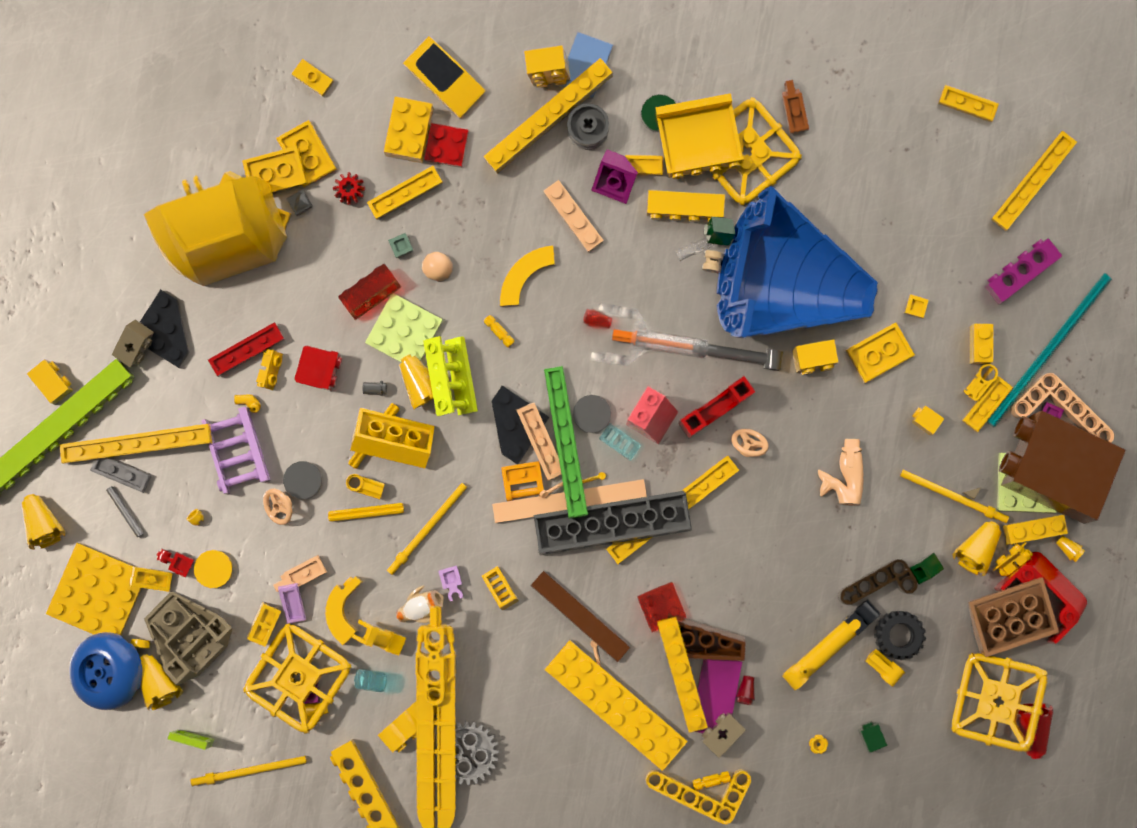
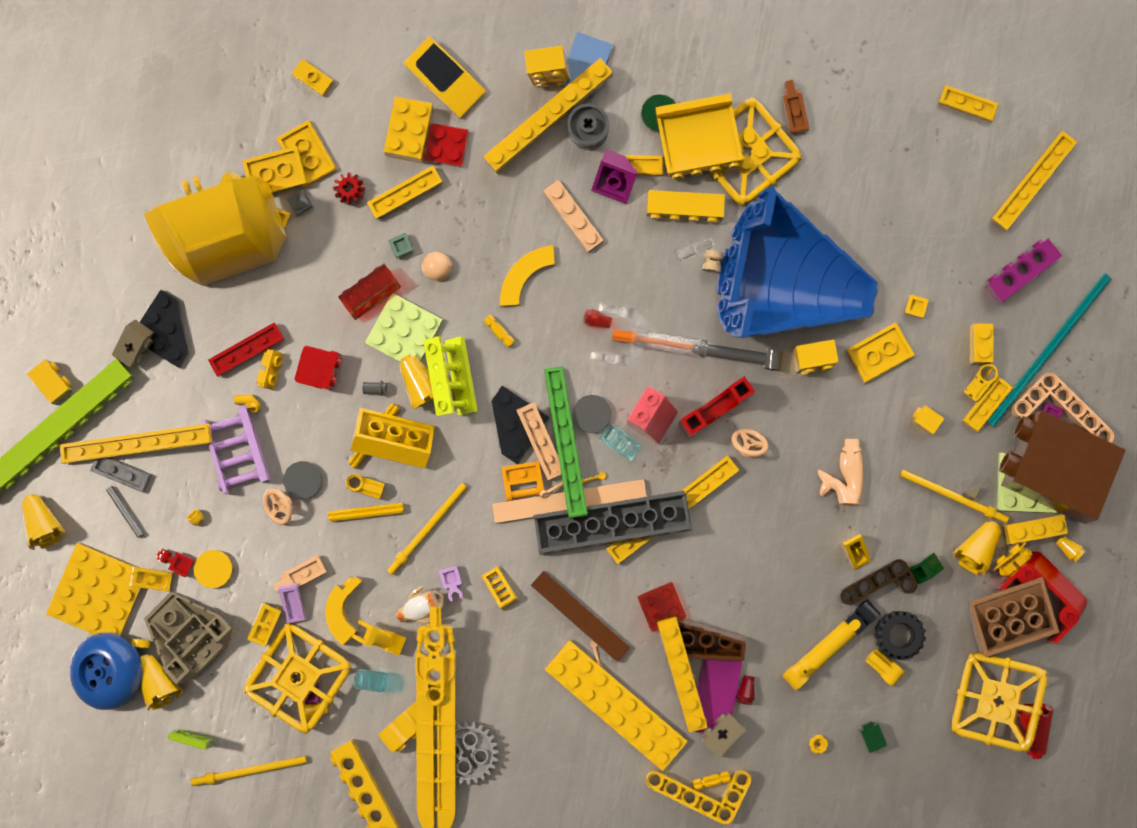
dark green brick [704,216,735,246] -> none
none -> yellow slope [840,534,871,570]

